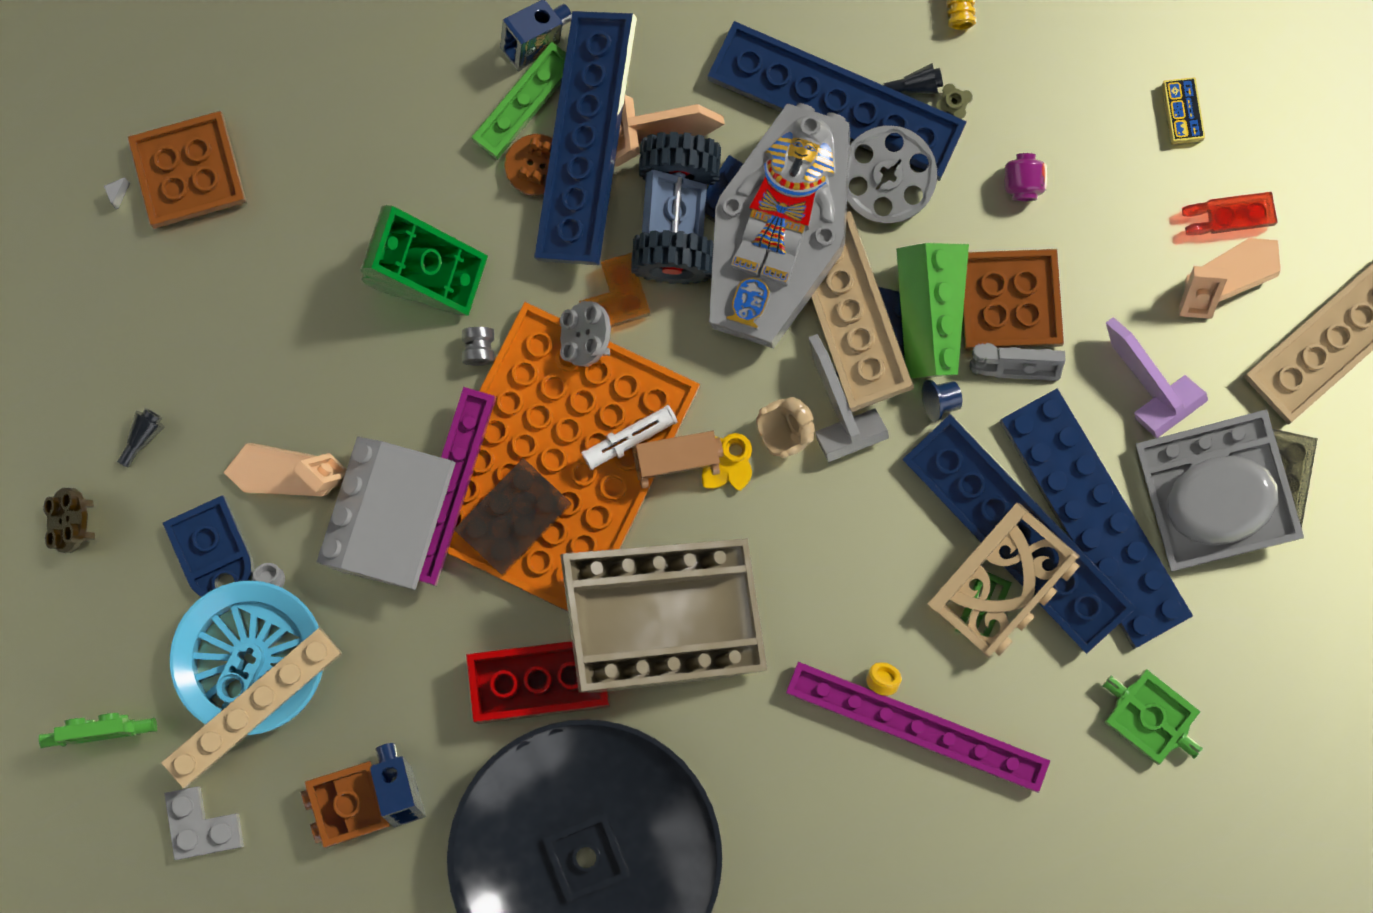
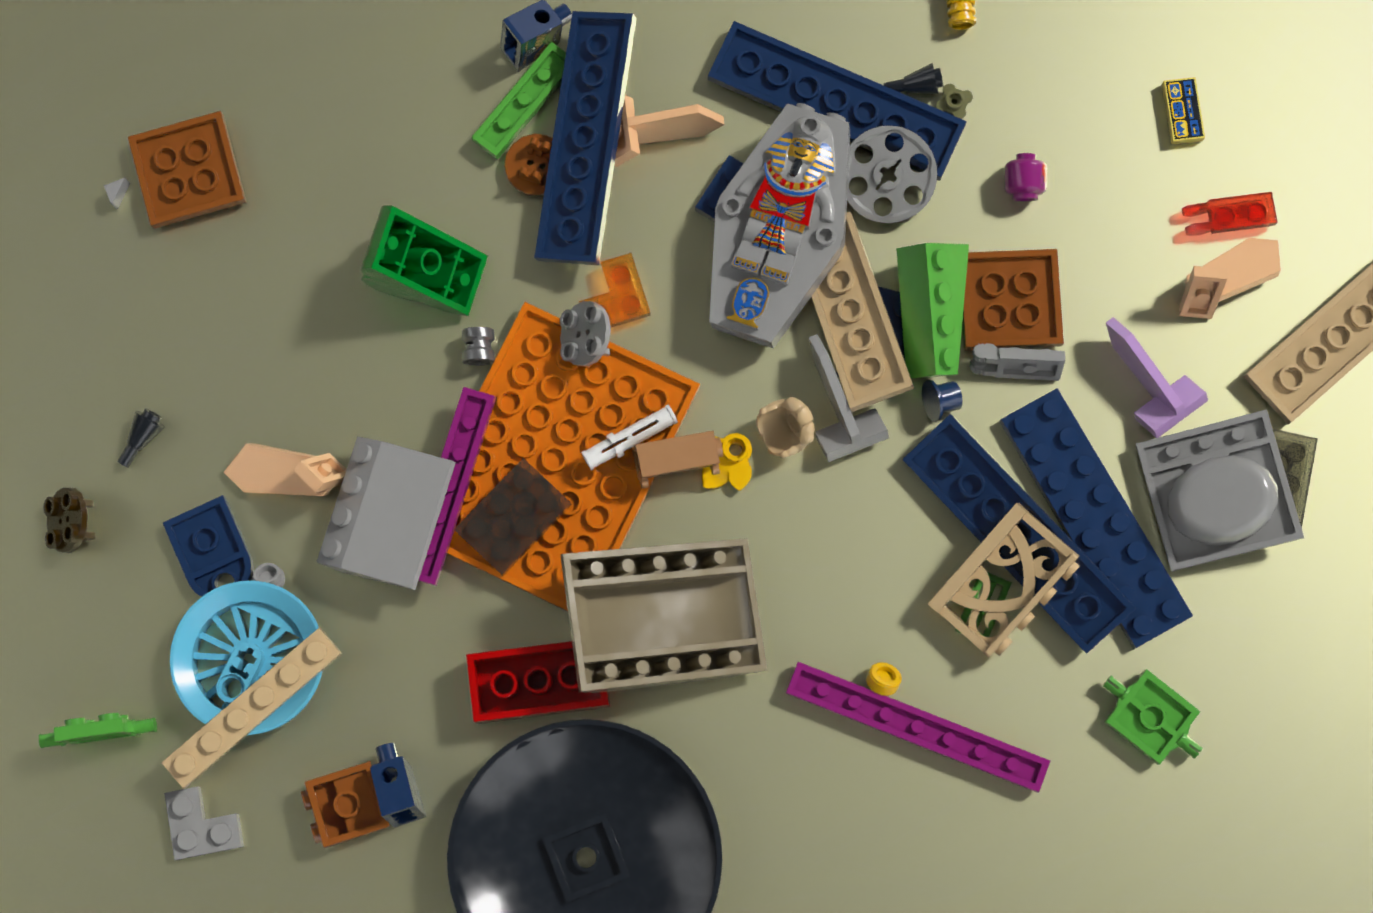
black plate [631,132,721,284] -> none

